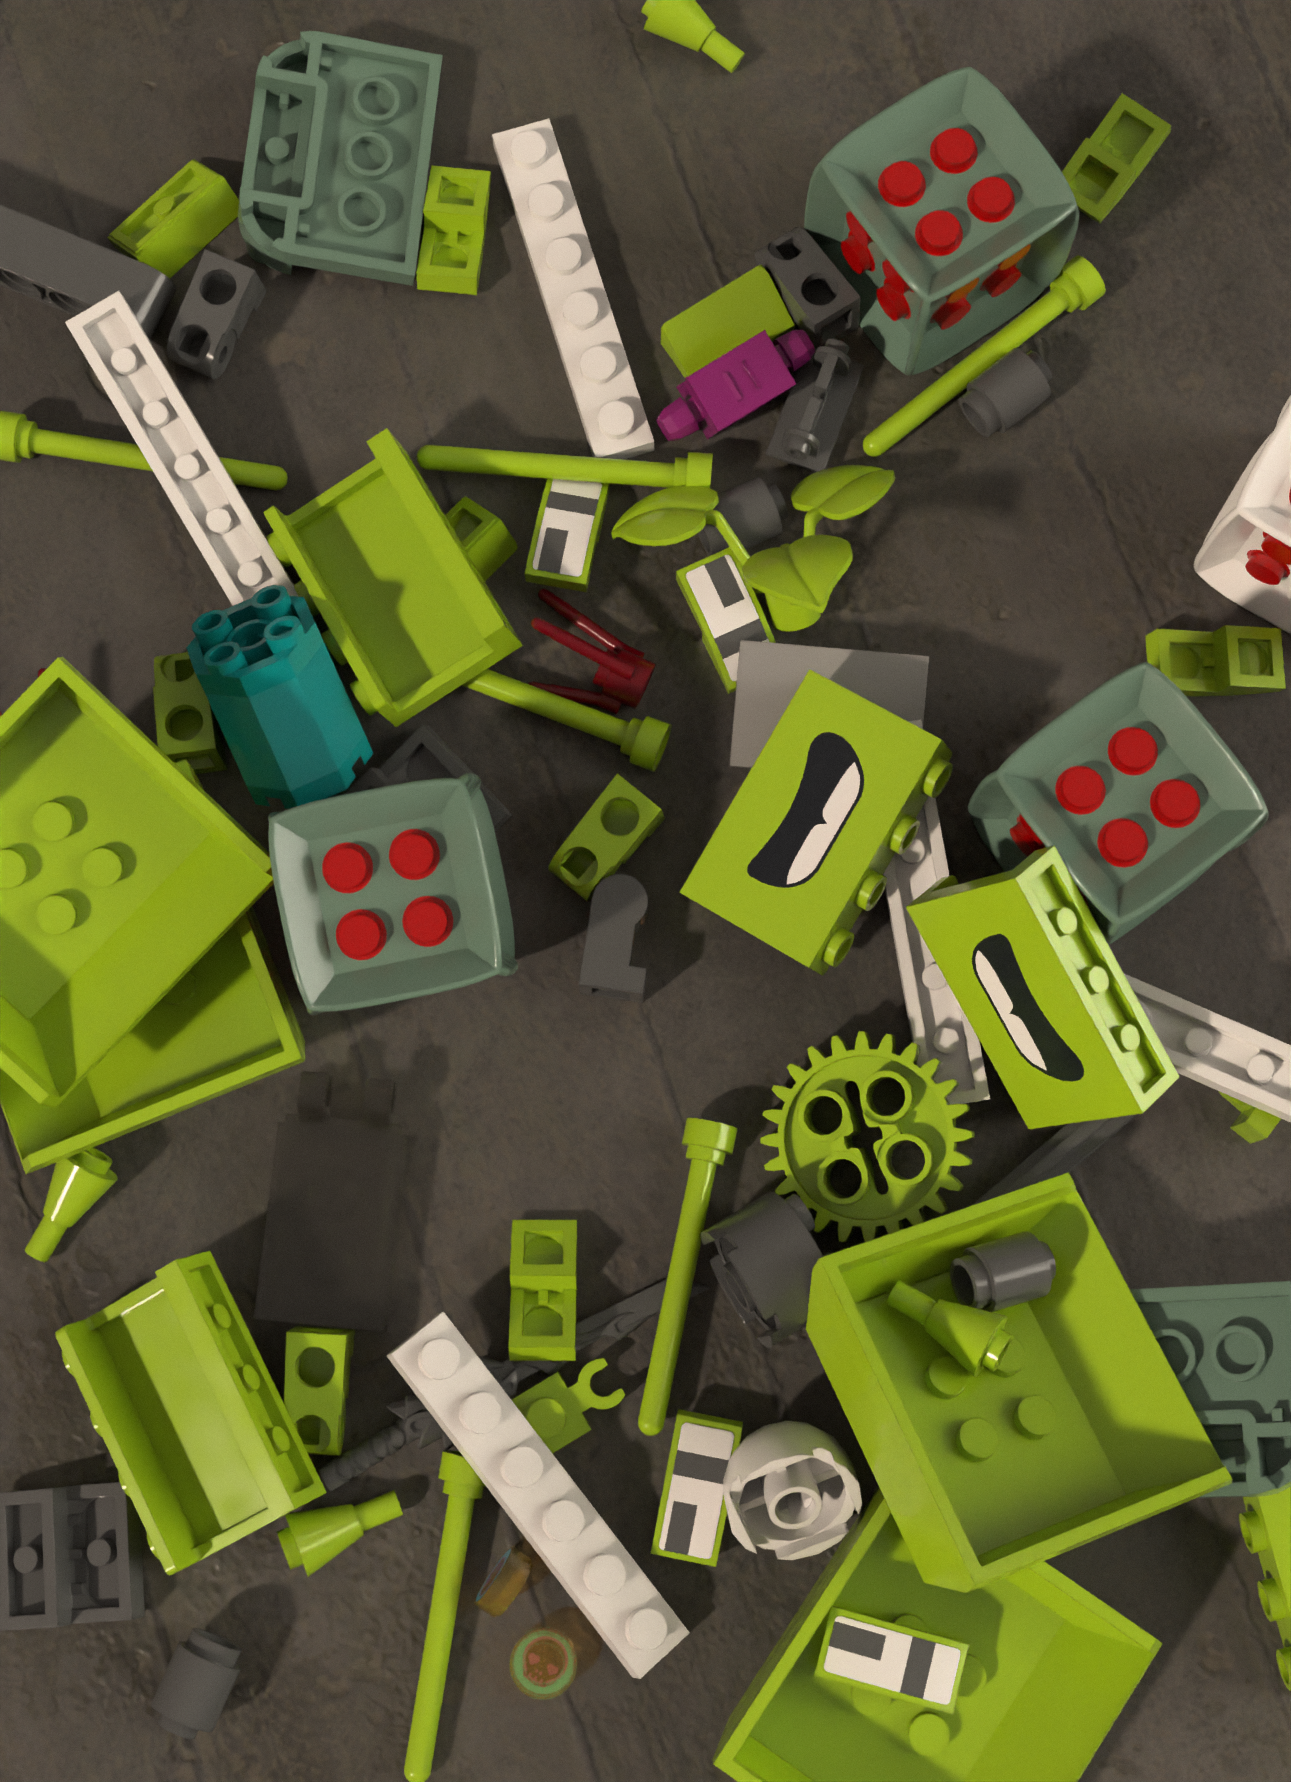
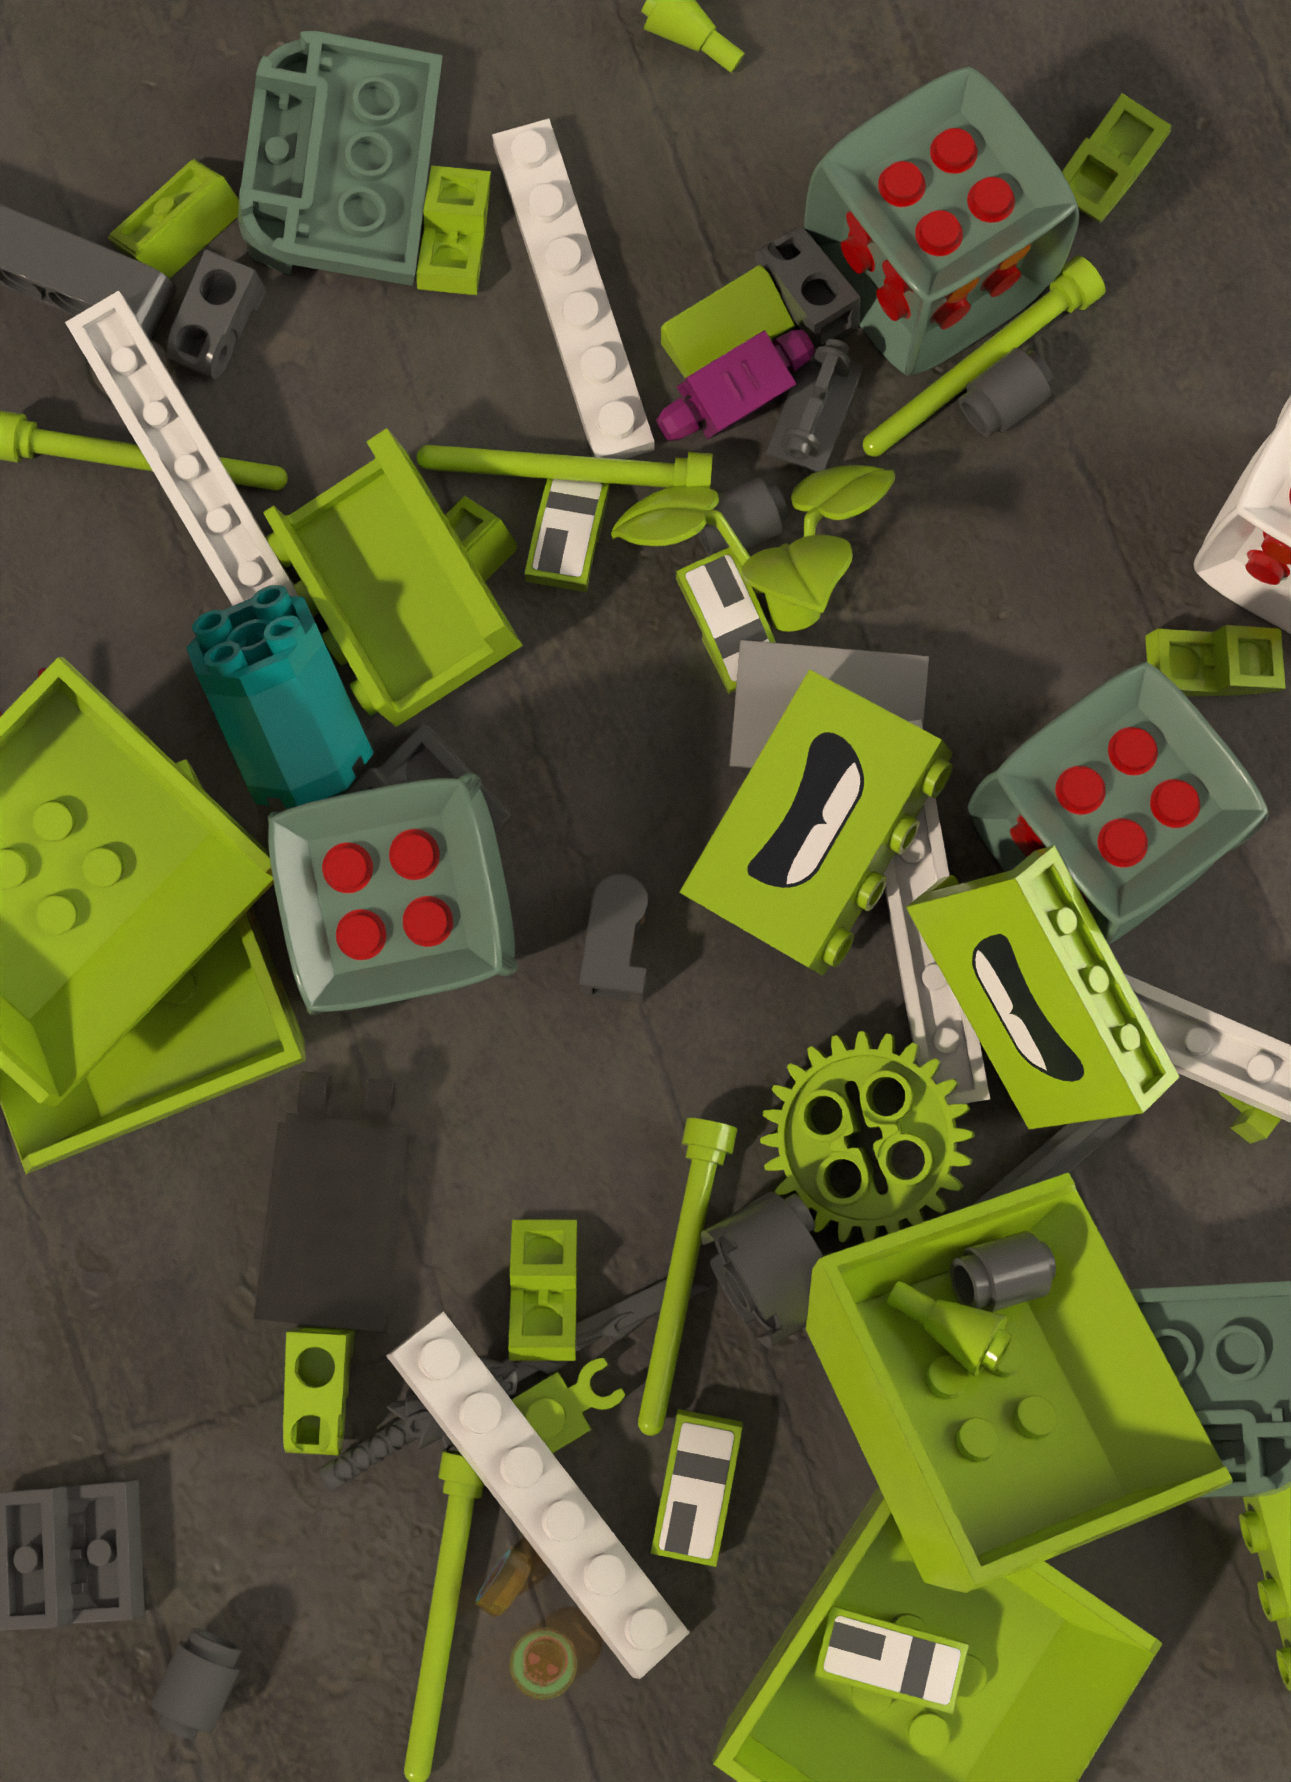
lime cone [25,1147,118,1262] -> none
lime panel [55,1251,327,1576] -> none
lime leg [153,652,227,774] -> none
lime cone [276,1490,403,1577] -> none
lime piece [461,669,672,772] -> none
dark red plant [528,588,656,715] -> none
lime leg [548,773,665,902] -> none
white cylinder [723,1421,862,1560] -> none

